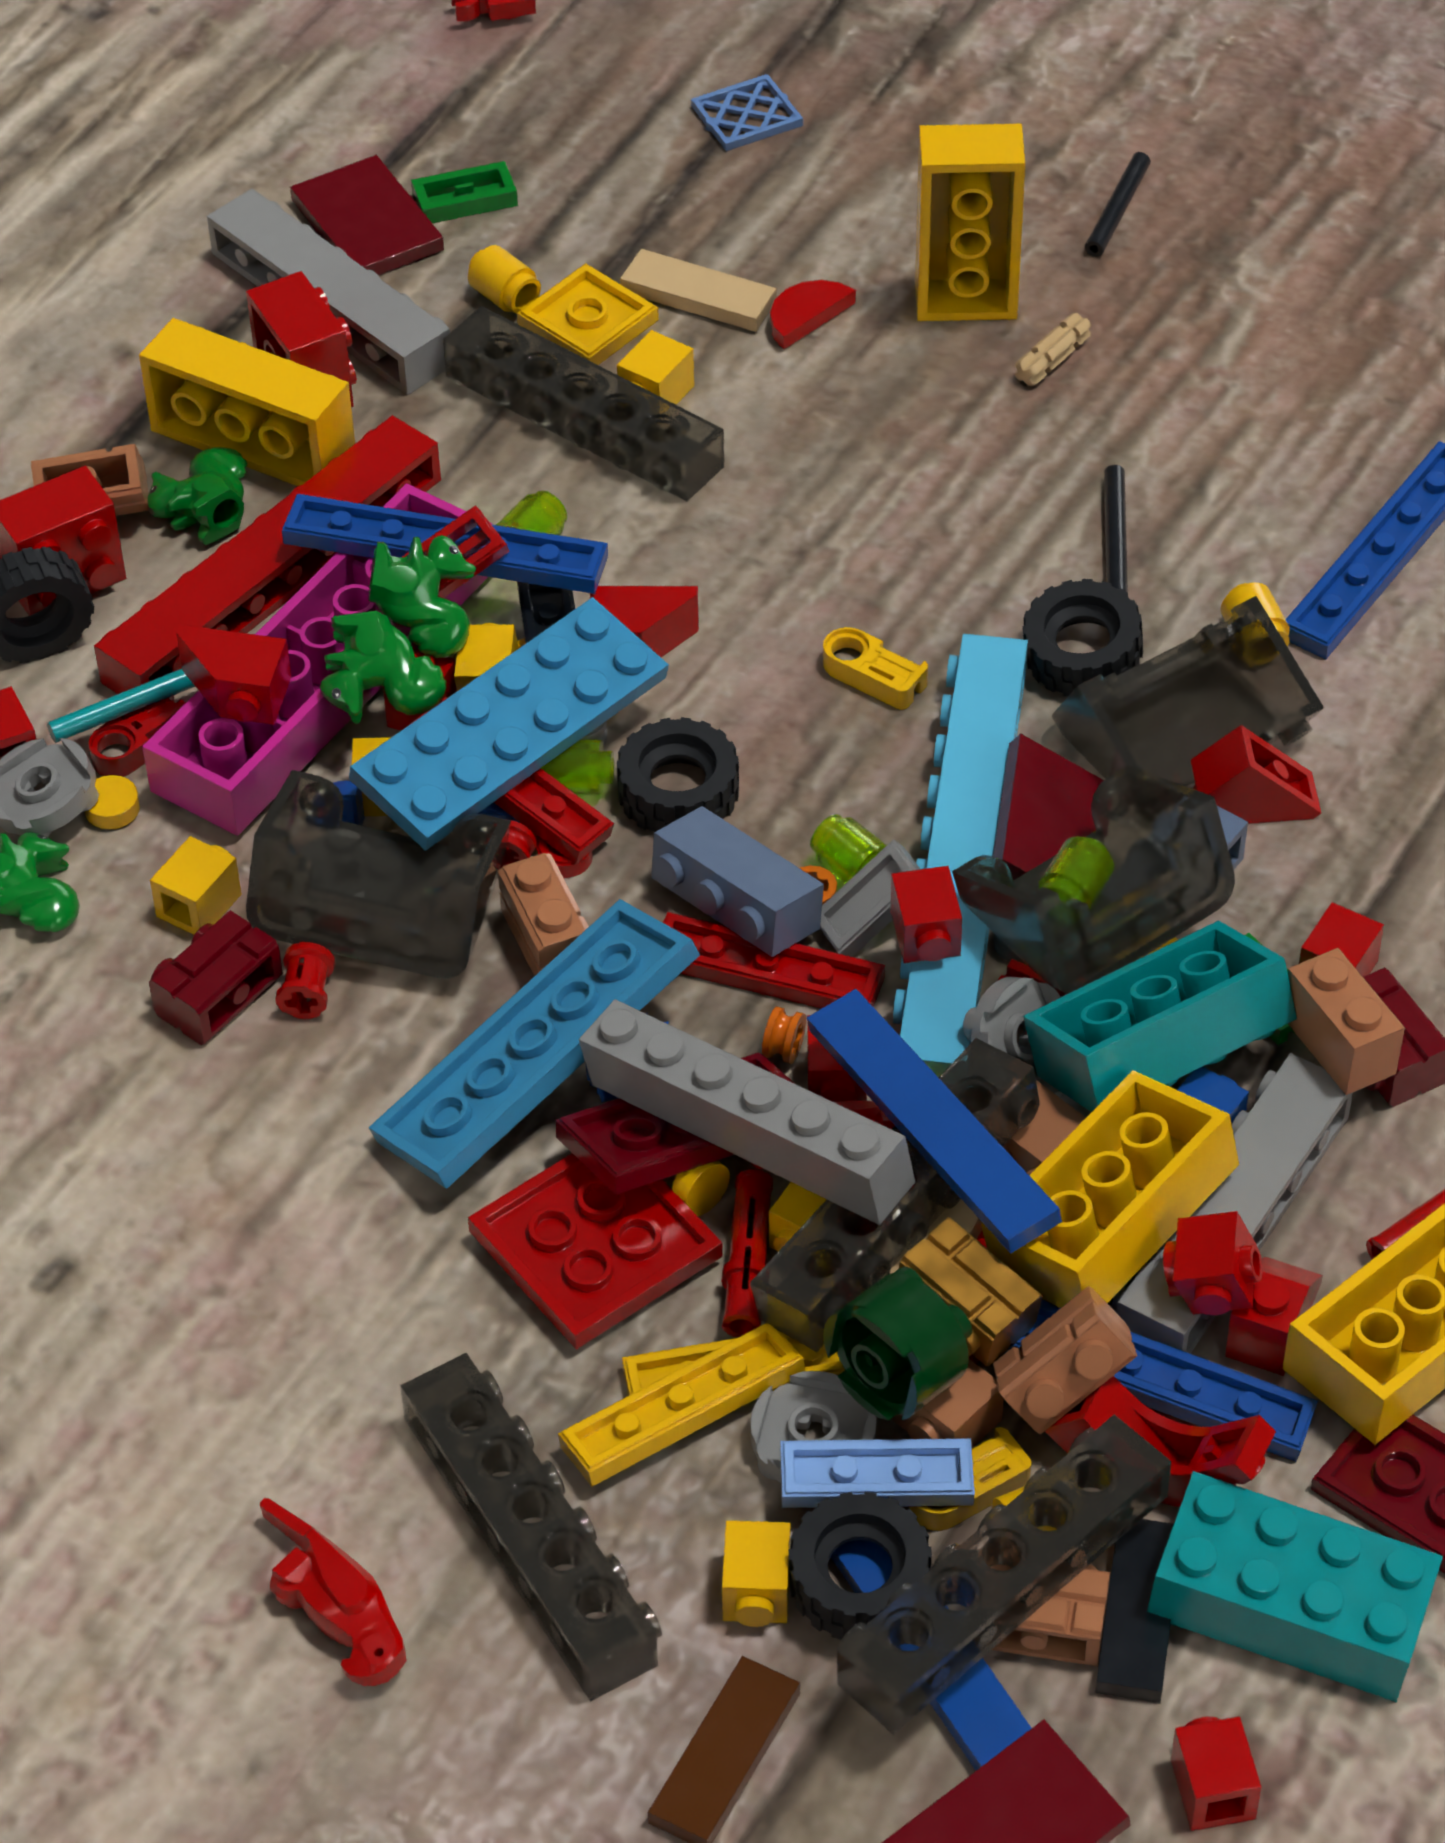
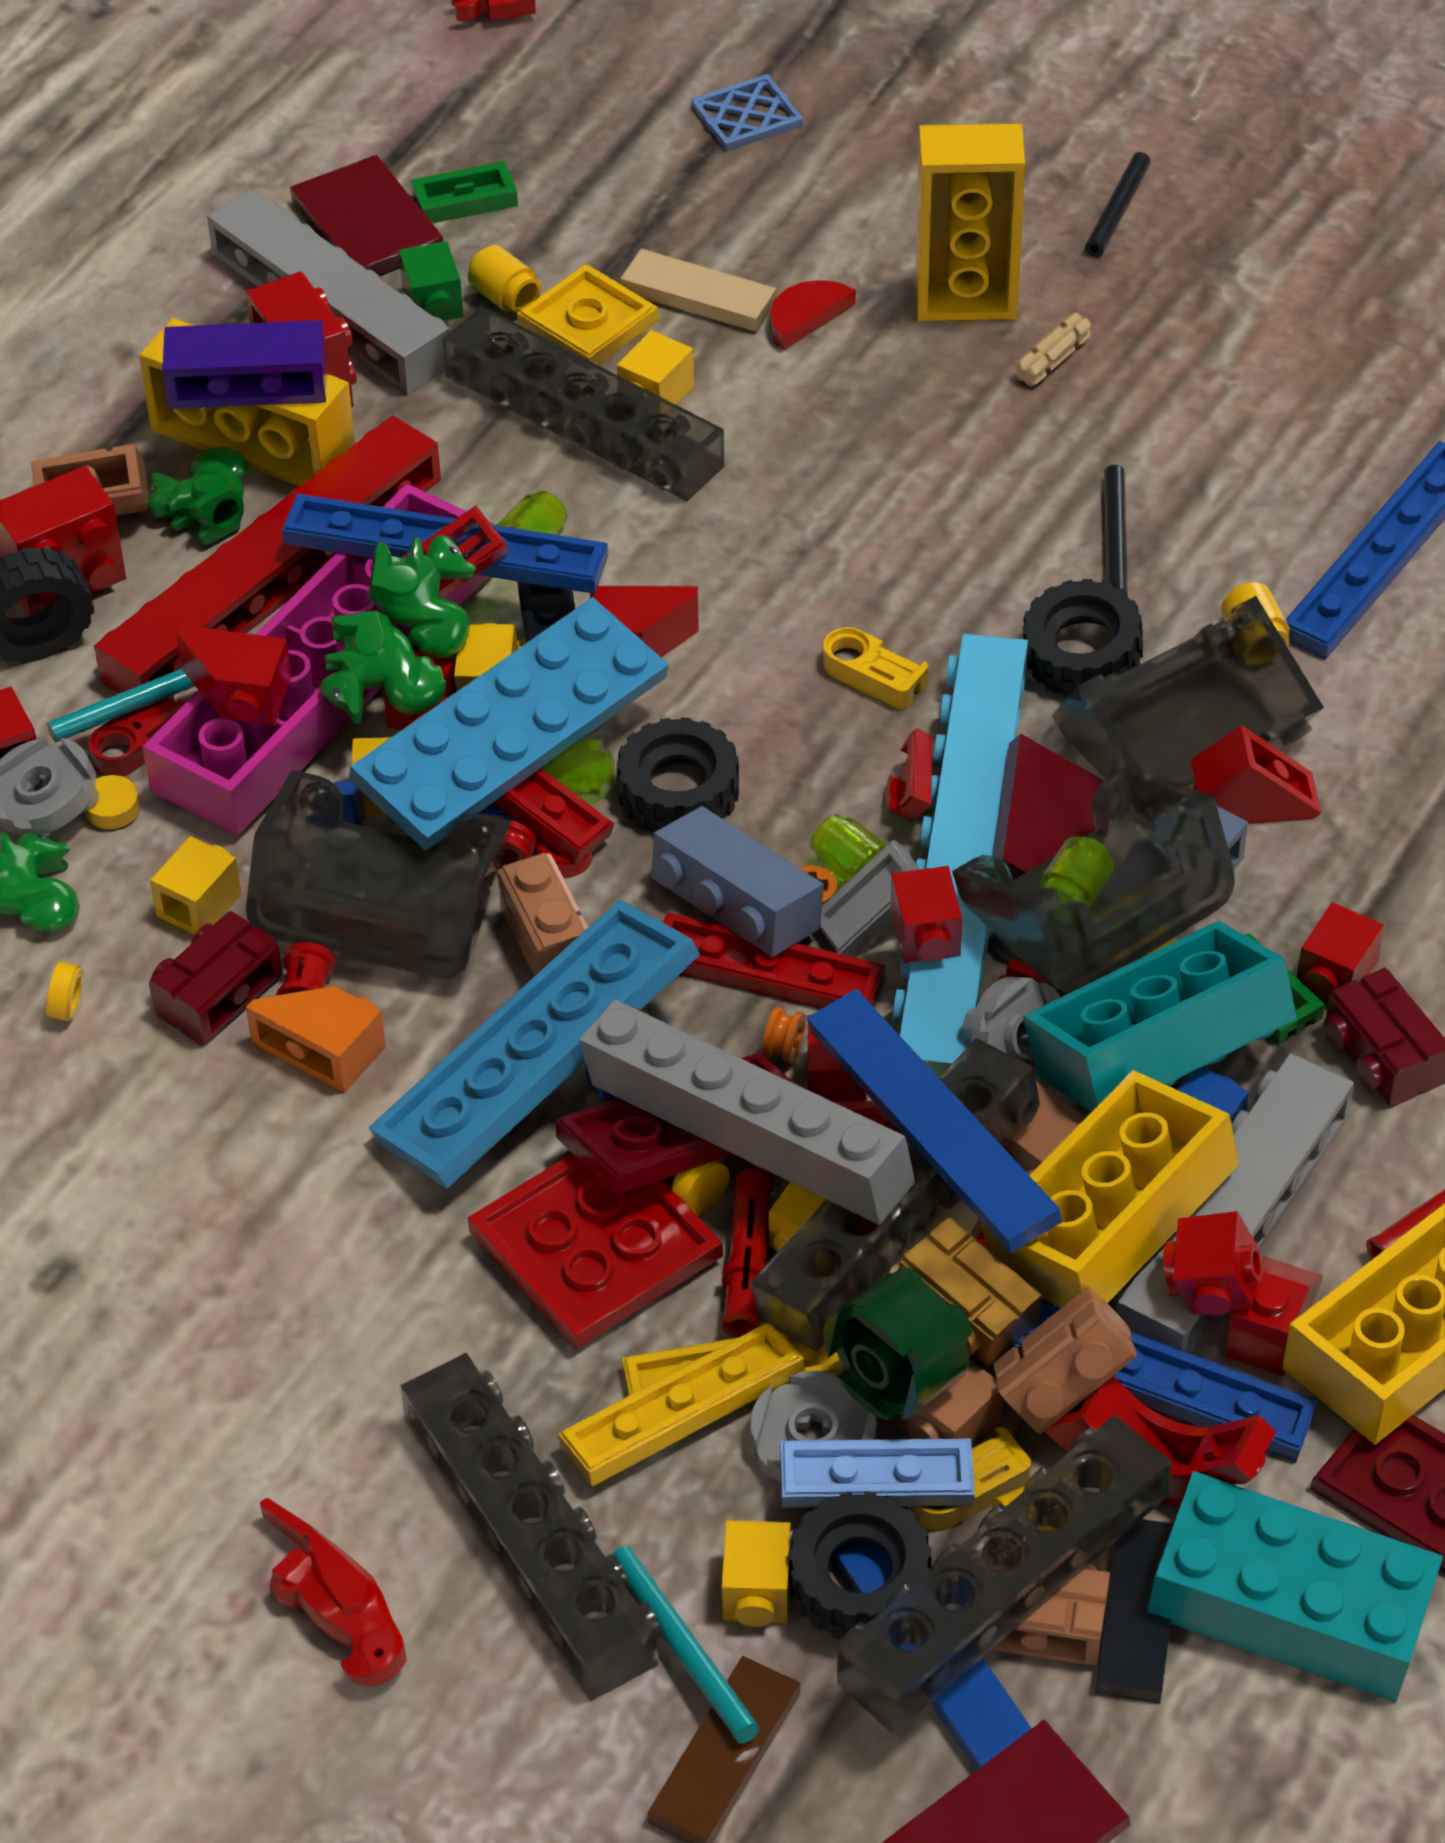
red brick [1171,1716,1261,1831] -> none
nougat brick [1288,948,1405,1095] -> none
none -> yellow tile [46,961,83,1021]
none -> dark purple brick [162,320,327,409]
none -> orange slope [246,986,386,1093]
none -> green brick [399,241,464,321]
none -> teal bar [609,1546,759,1743]
none -> red tile [885,728,933,821]

